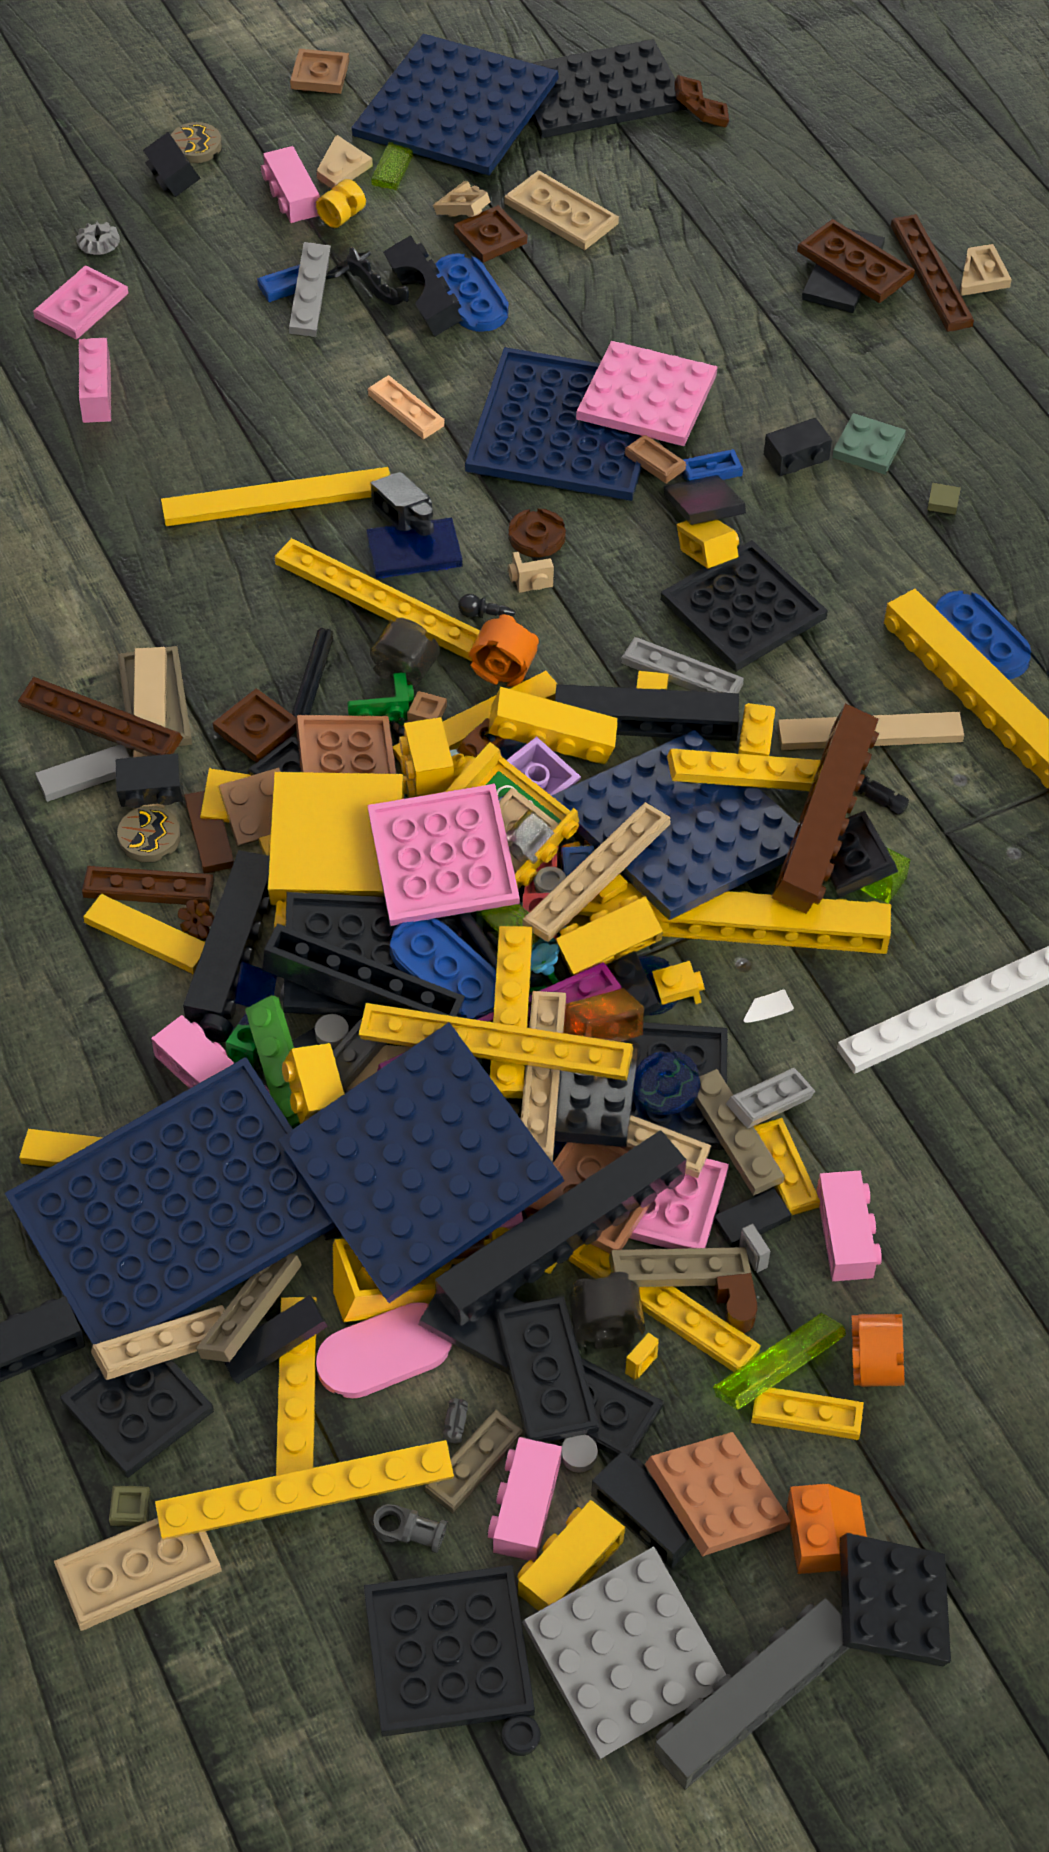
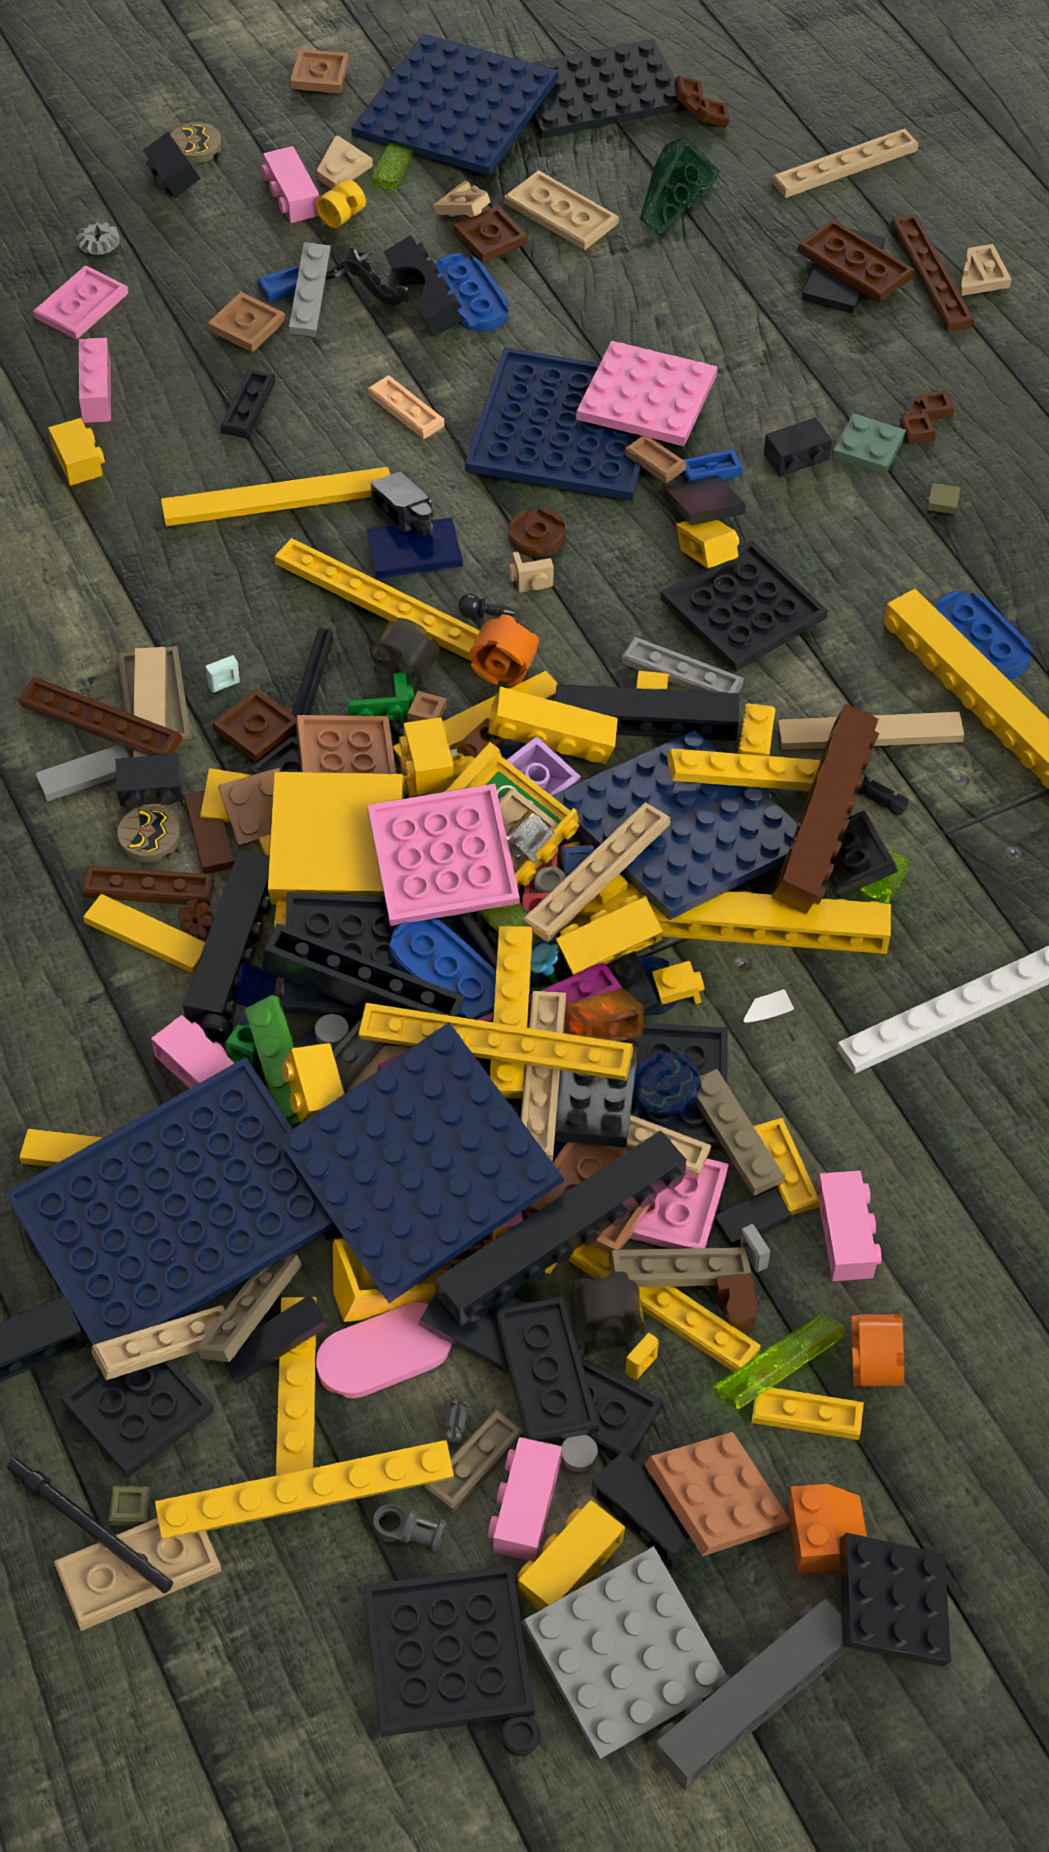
light grey tile [726,1068,815,1129] -> none
none -> black bar [7,1457,173,1594]
none -> yellow brick [48,418,105,485]
none -> light aqua tile [206,655,240,693]
none -> medium nougat plate [208,292,285,353]
none -> black tile [220,369,275,439]
none -> clear green wedge [640,136,720,235]
none -> tan tile [772,129,919,198]
none -> reddish brown tile [900,390,954,444]

